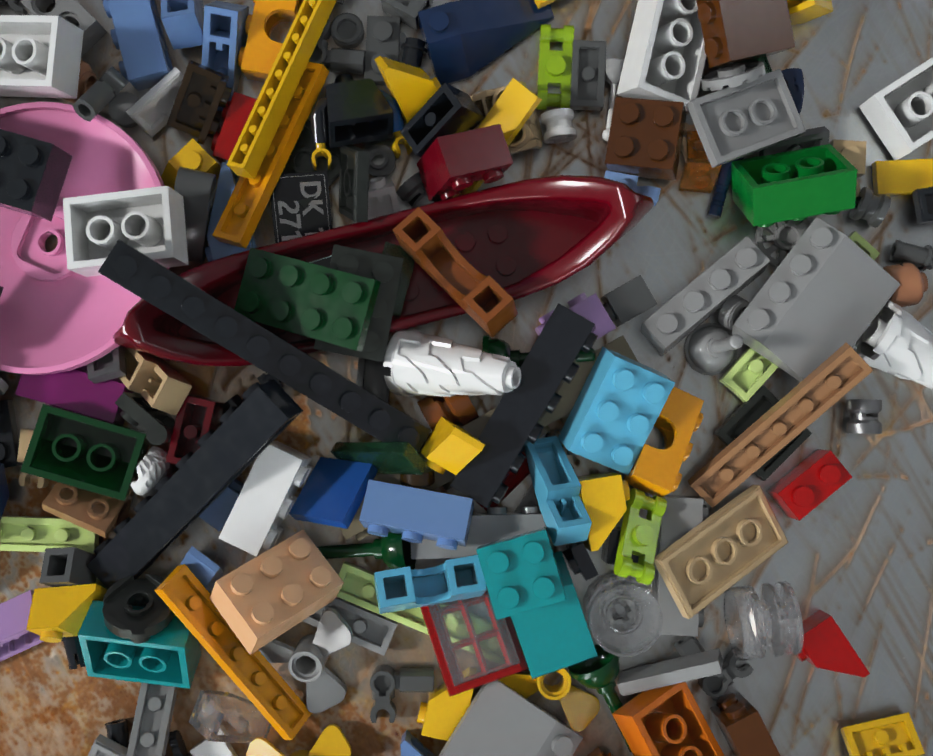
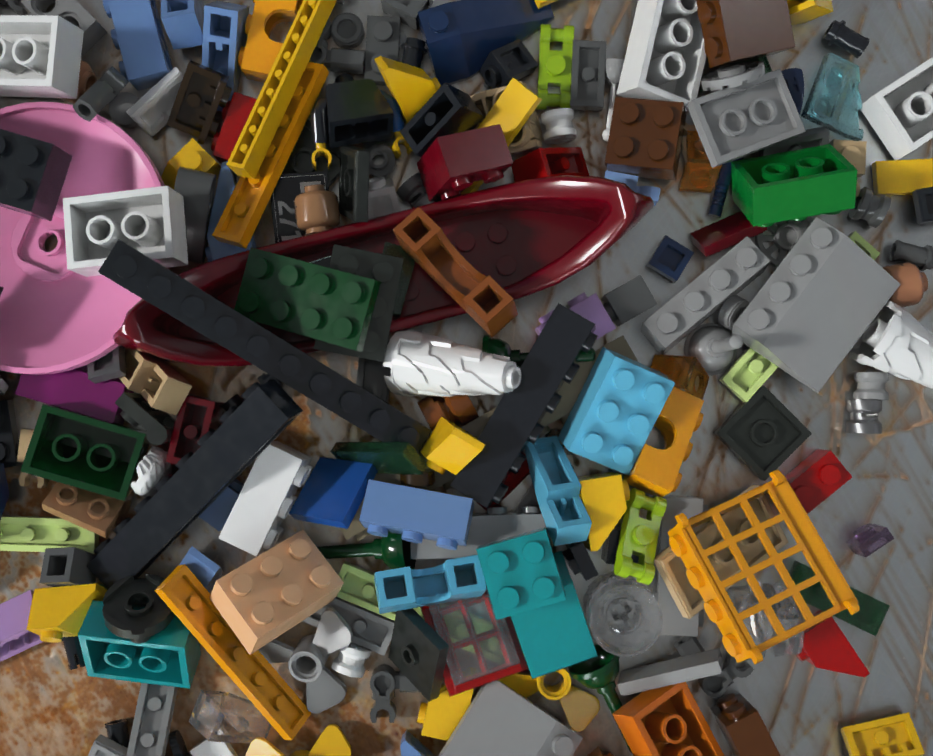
medium nougat plate [688,342,874,508] -> none
none -> medium nougat head [294,184,341,235]
none -> white wheel [331,642,371,678]
none -> pearl dark grey plate [388,608,449,702]
none -> black bracket [479,39,539,89]
none -> red slope [511,147,589,182]
none -> dark blue plate [646,235,694,283]
none -> clear orange bracket [650,354,709,400]
none -> light orange window [667,470,860,664]
none -> dark red tile [690,211,767,257]
none -> clear green tile [781,560,890,636]
none -> clear light blue wing [801,52,864,141]
none -> black pin [823,20,870,58]
none -> clear purple plate [846,523,894,557]
none -> light grey wheel [853,372,889,400]

